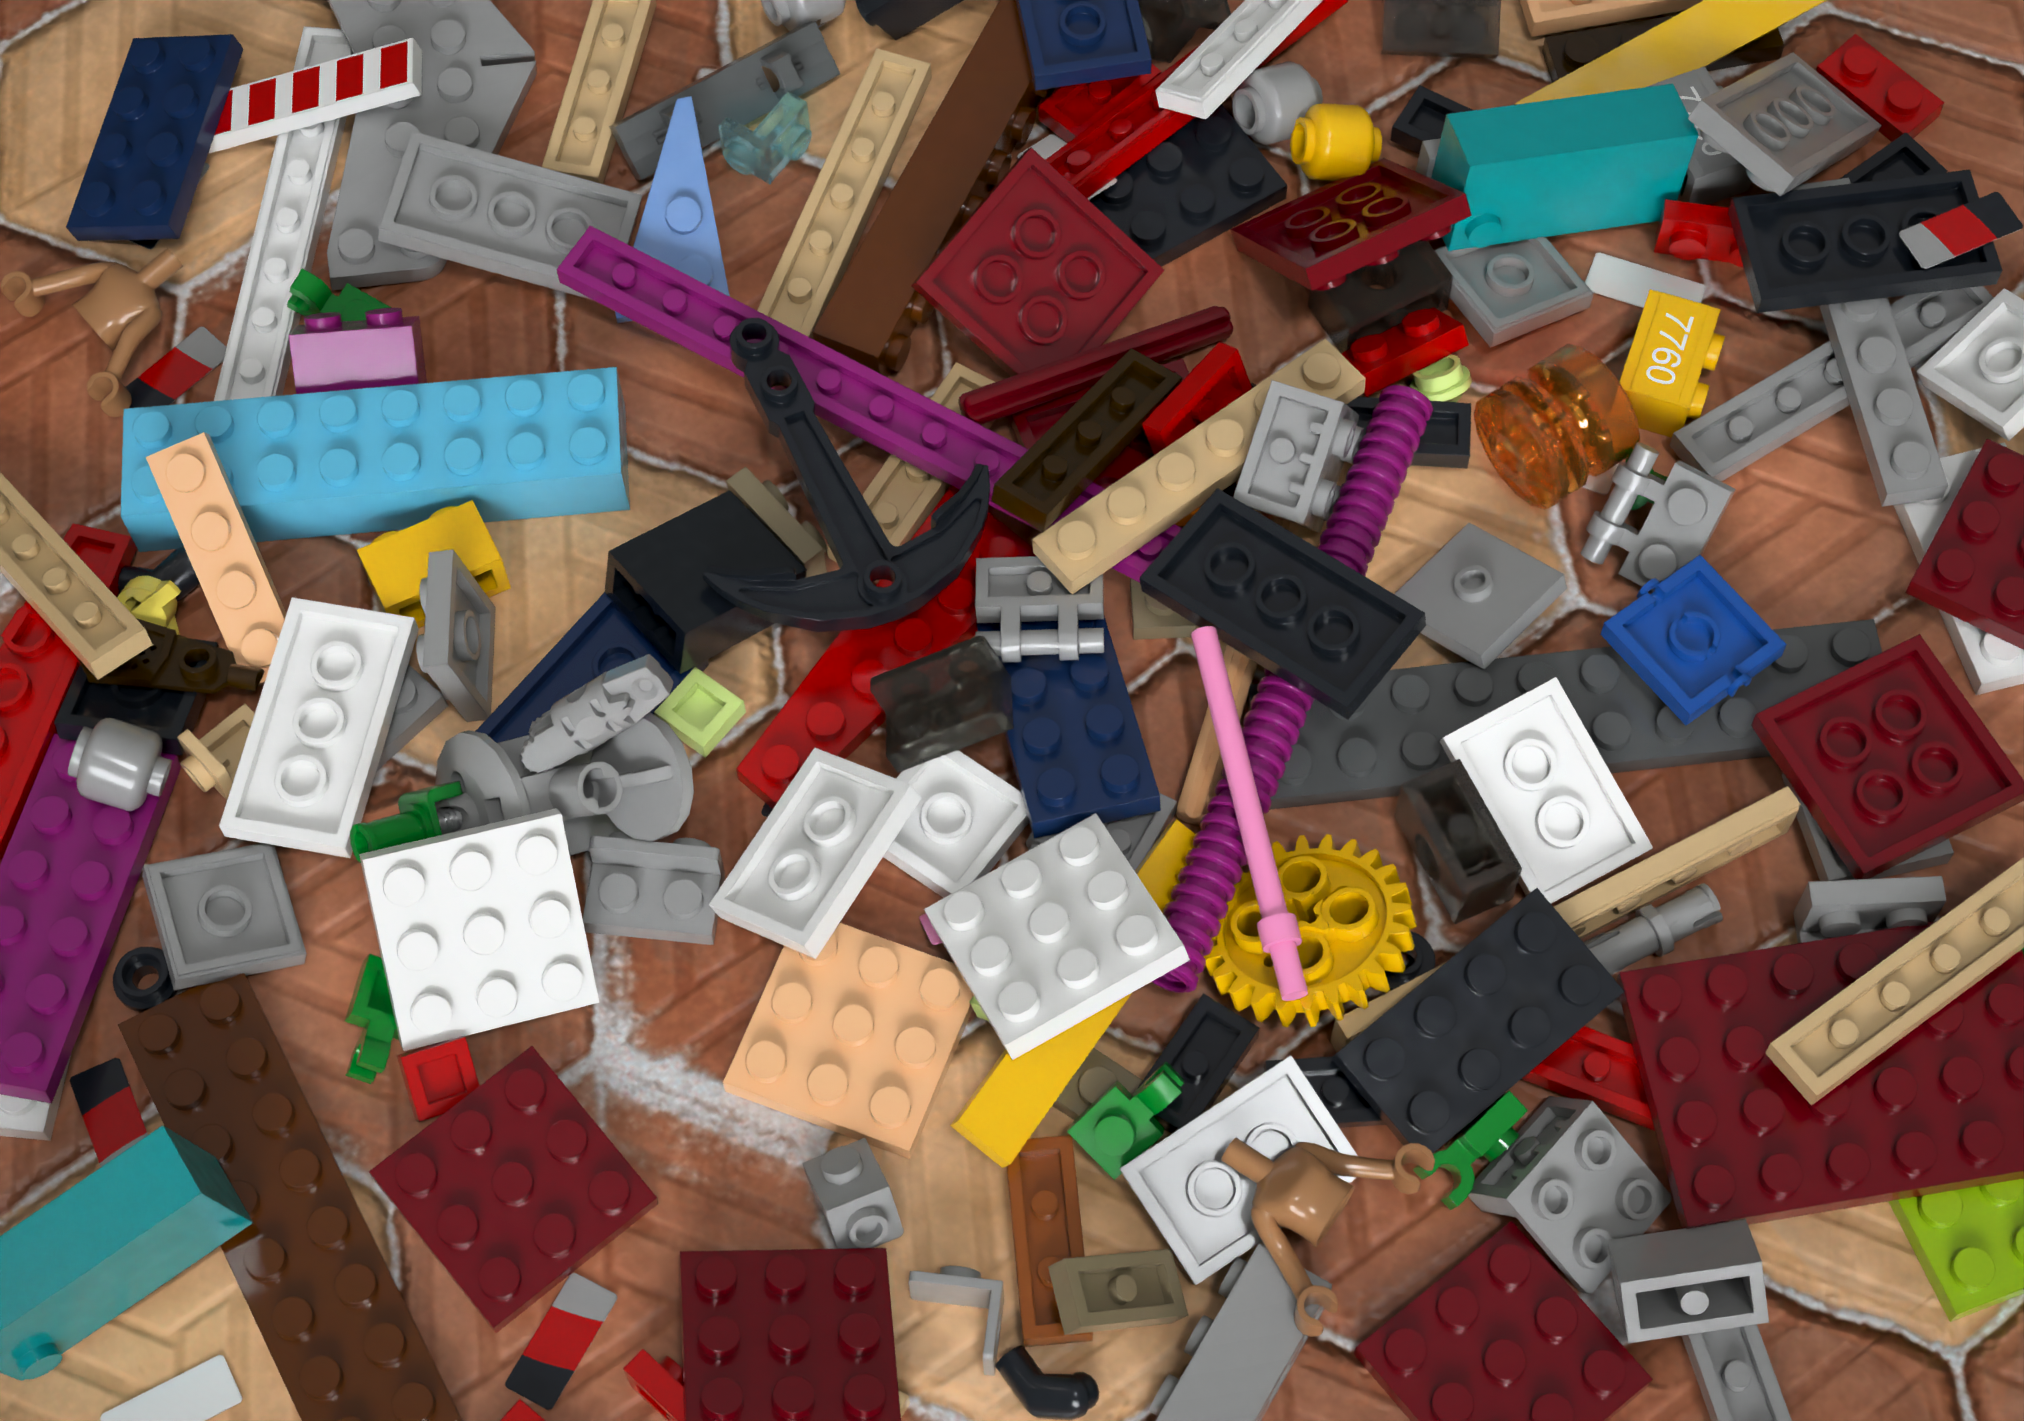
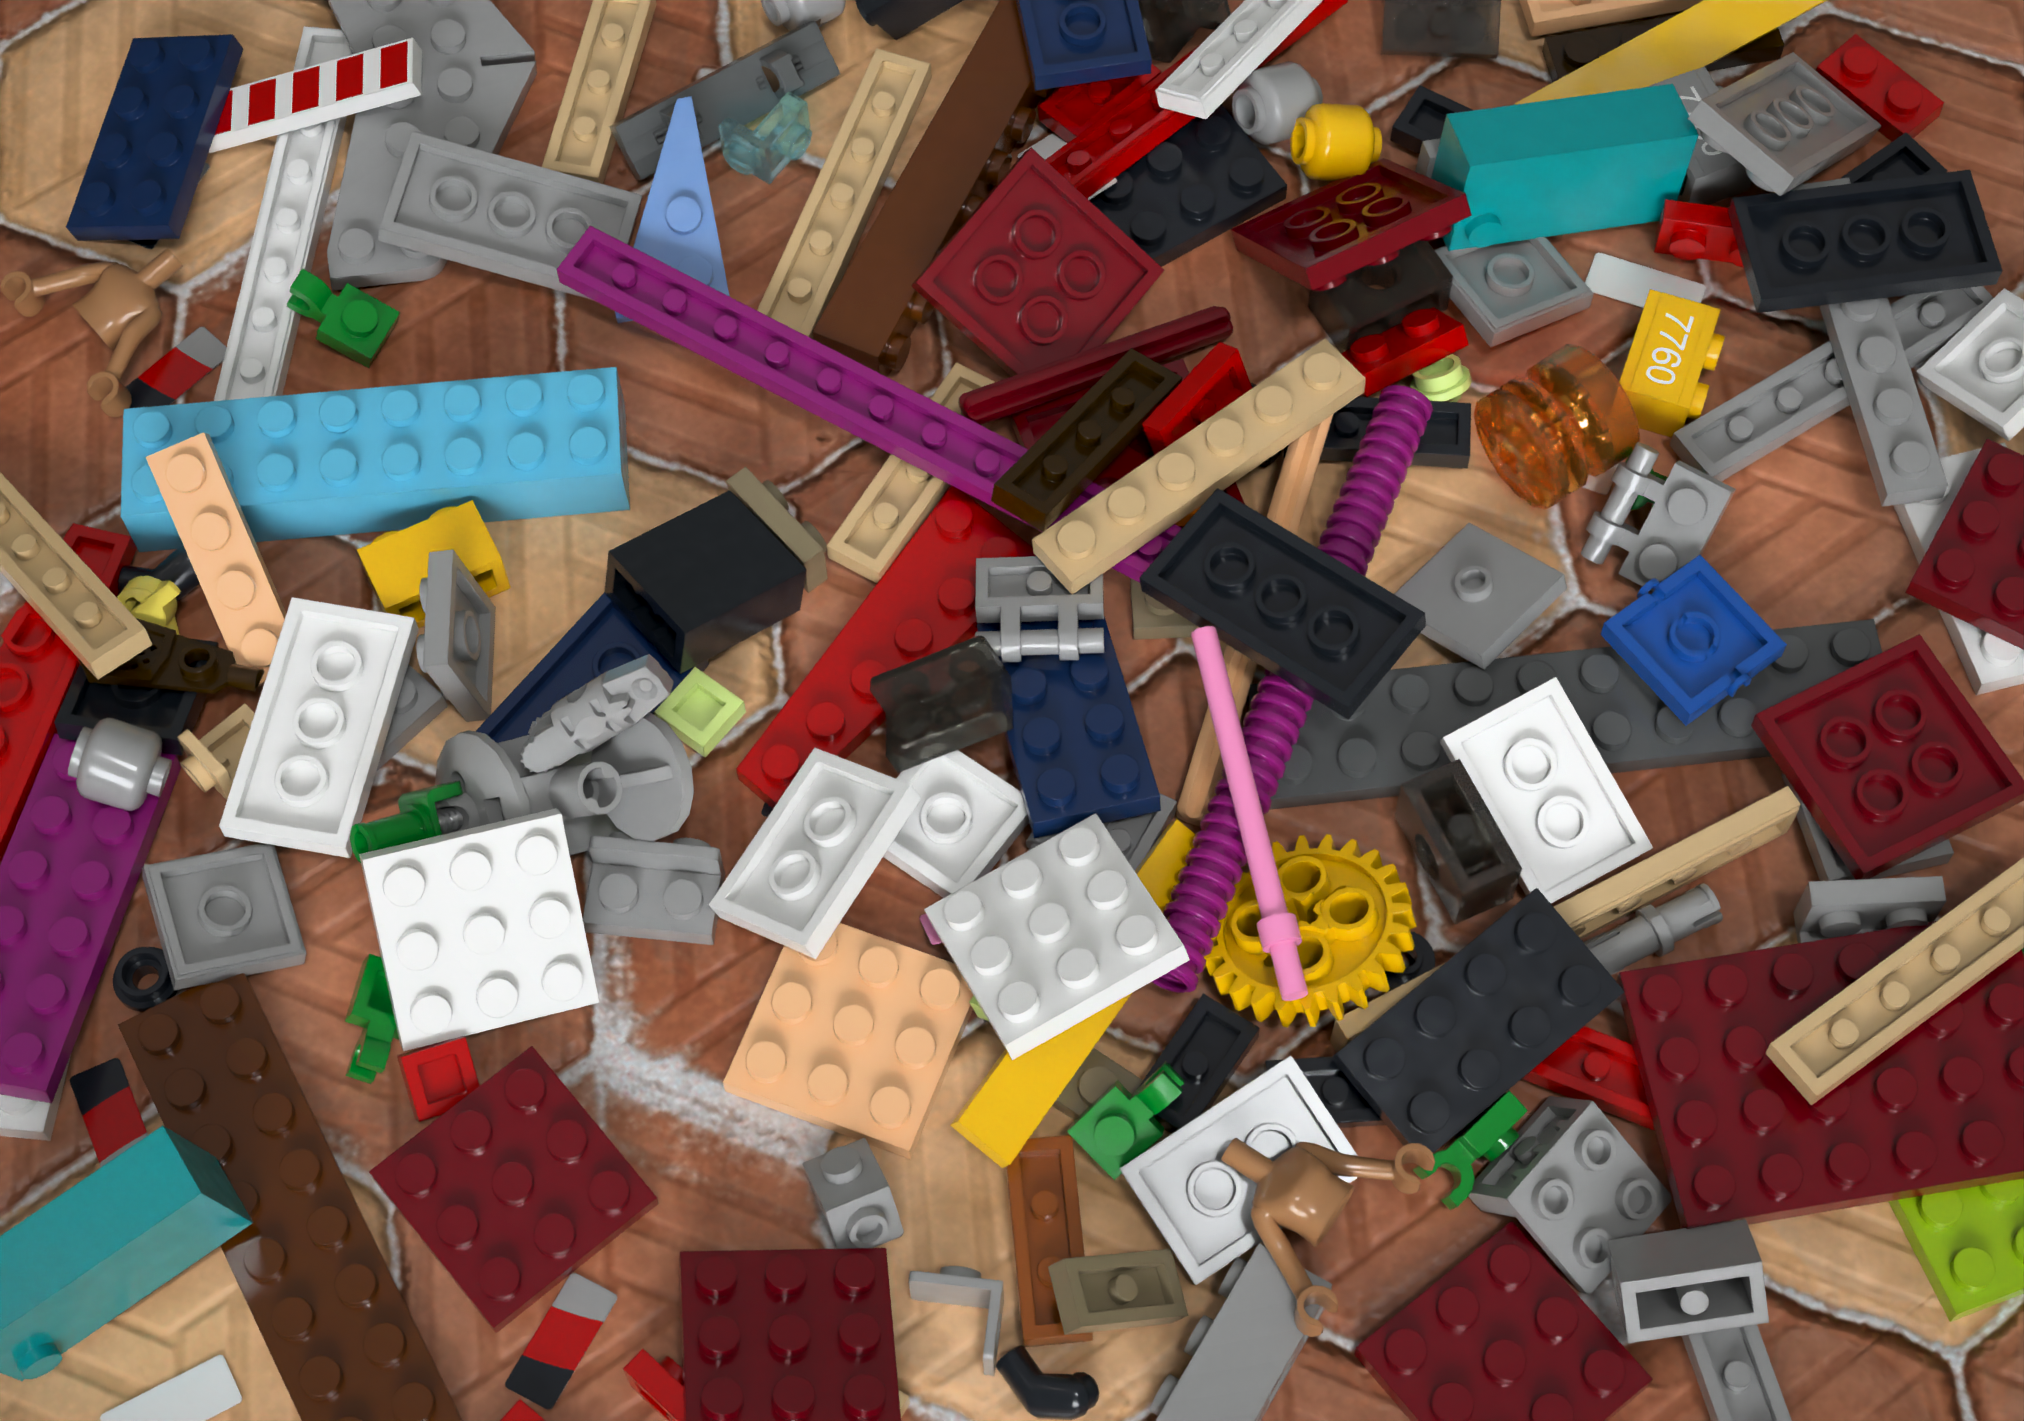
brick [289,308,427,394] -> none
black piece [703,318,990,632] -> none
light grey bracket [1233,380,1364,533] -> none
sticker [1899,192,2023,269] -> none

